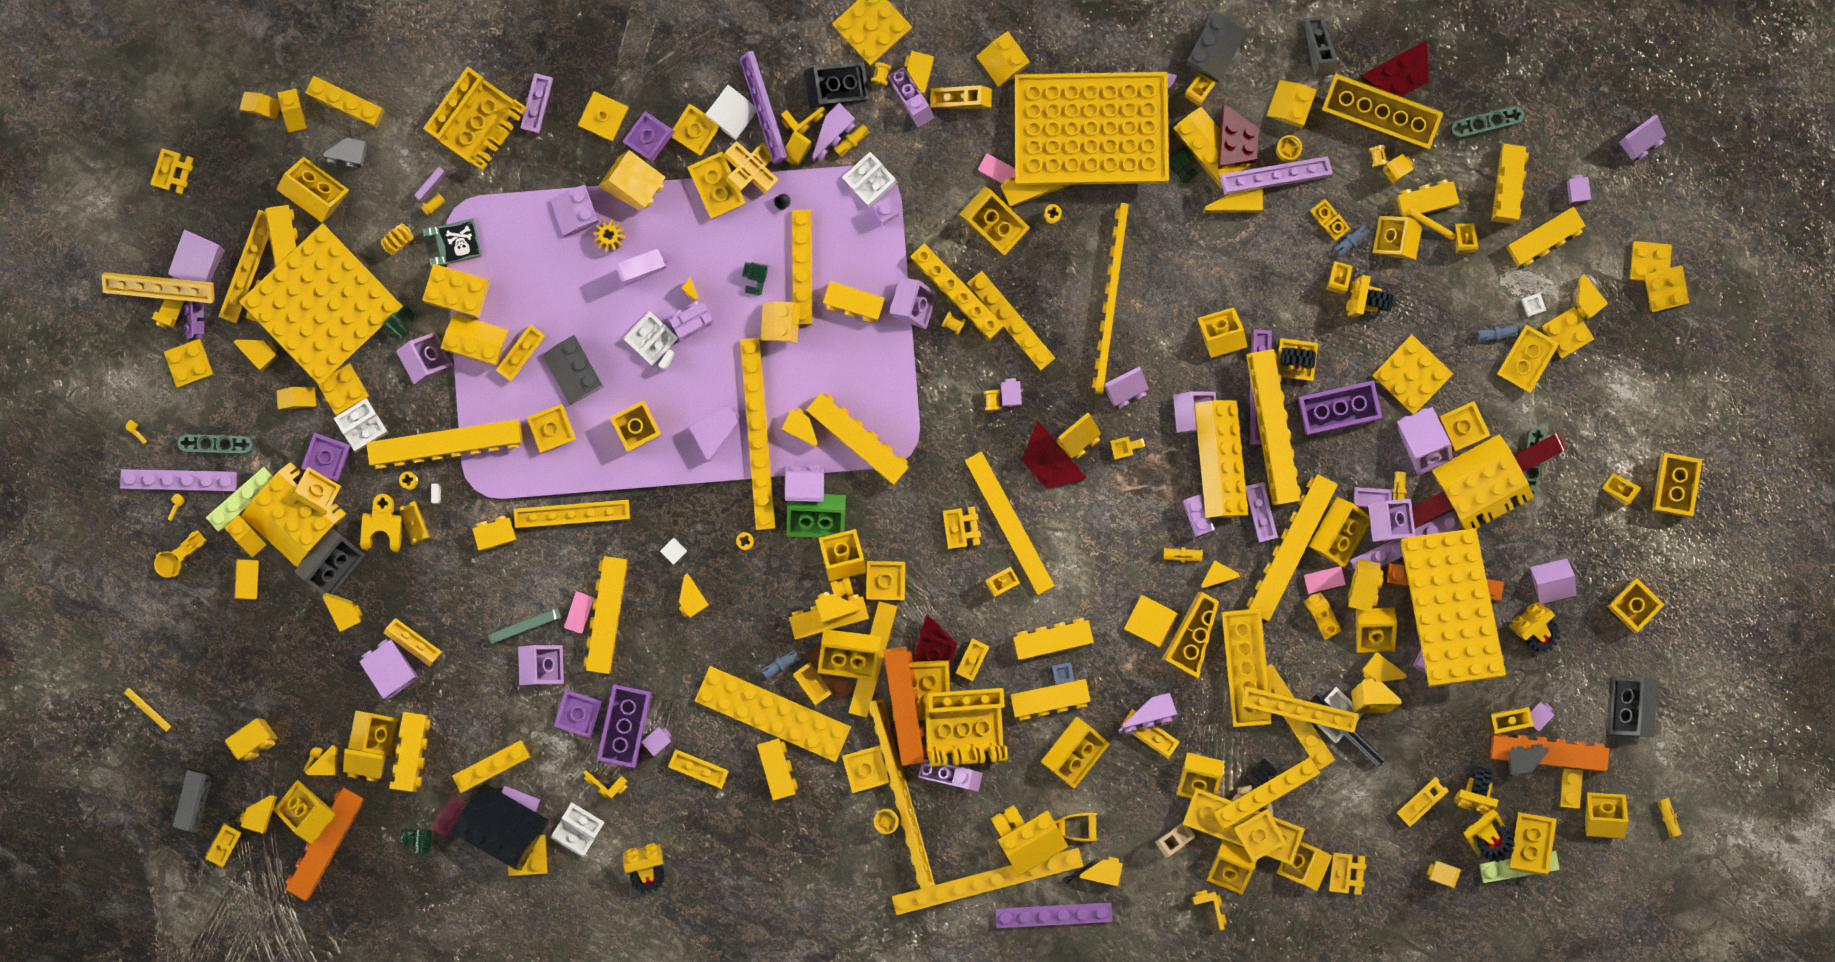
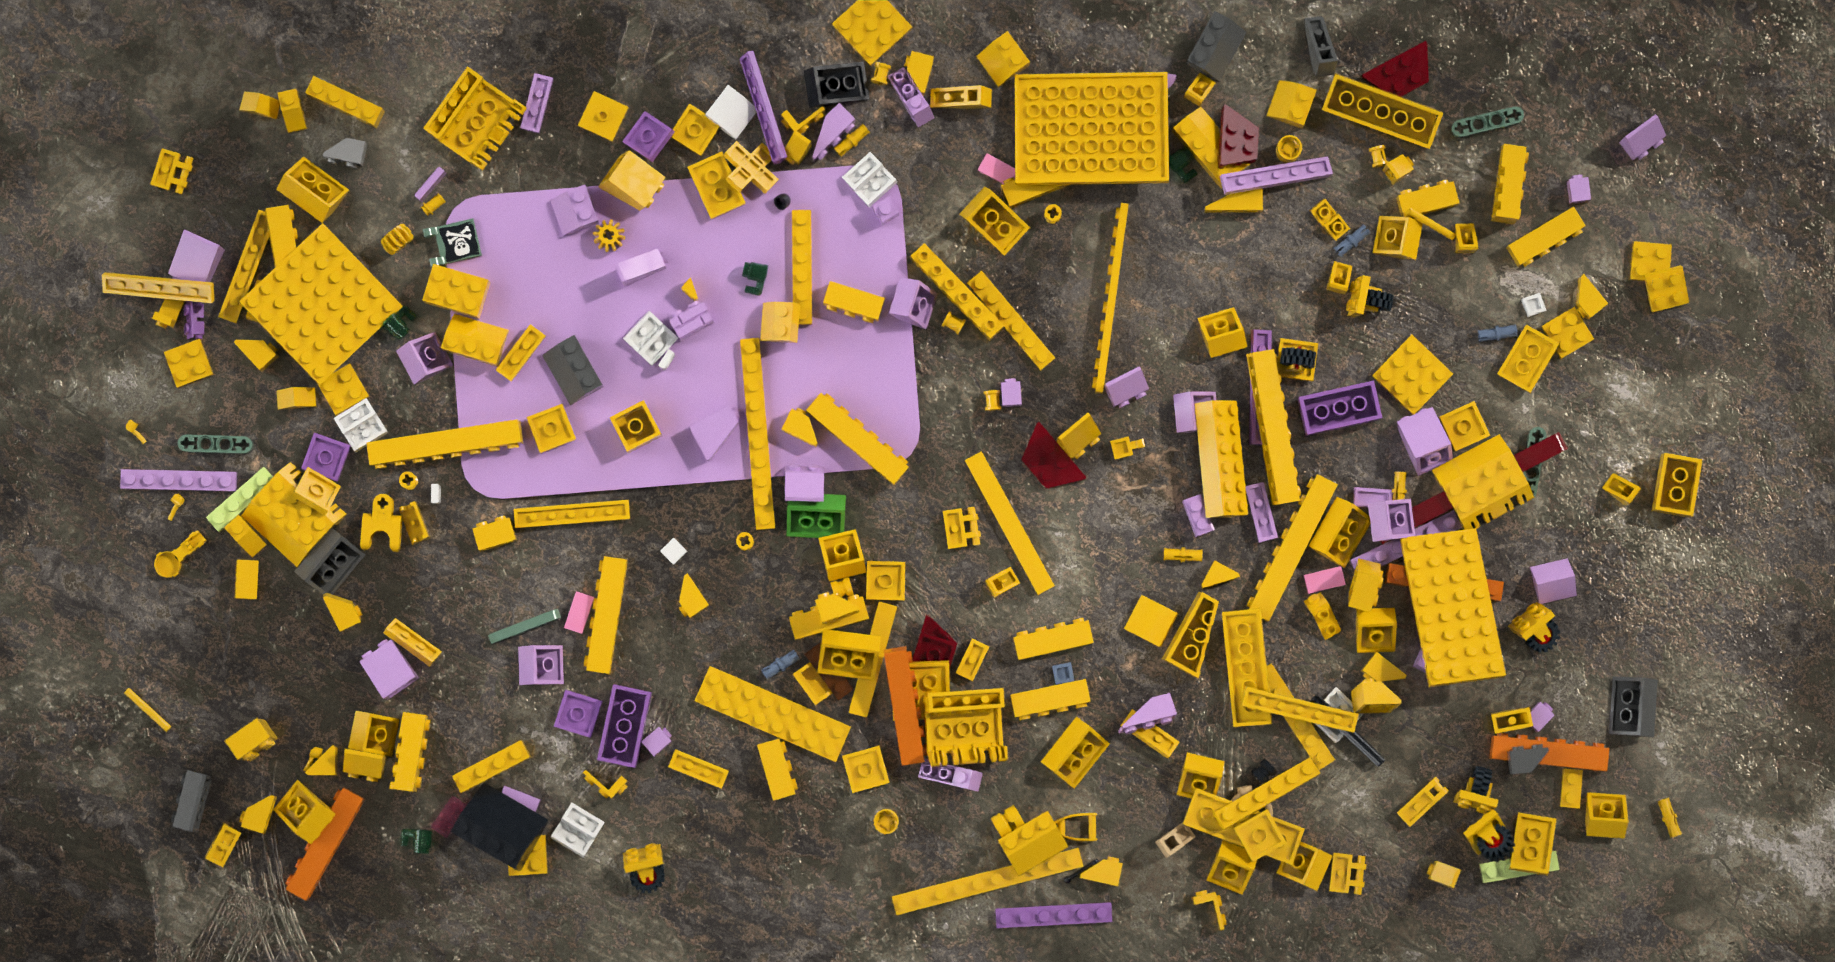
yellow plate [869,699,935,889] -> none
yellow brick [1607,578,1664,633] -> none

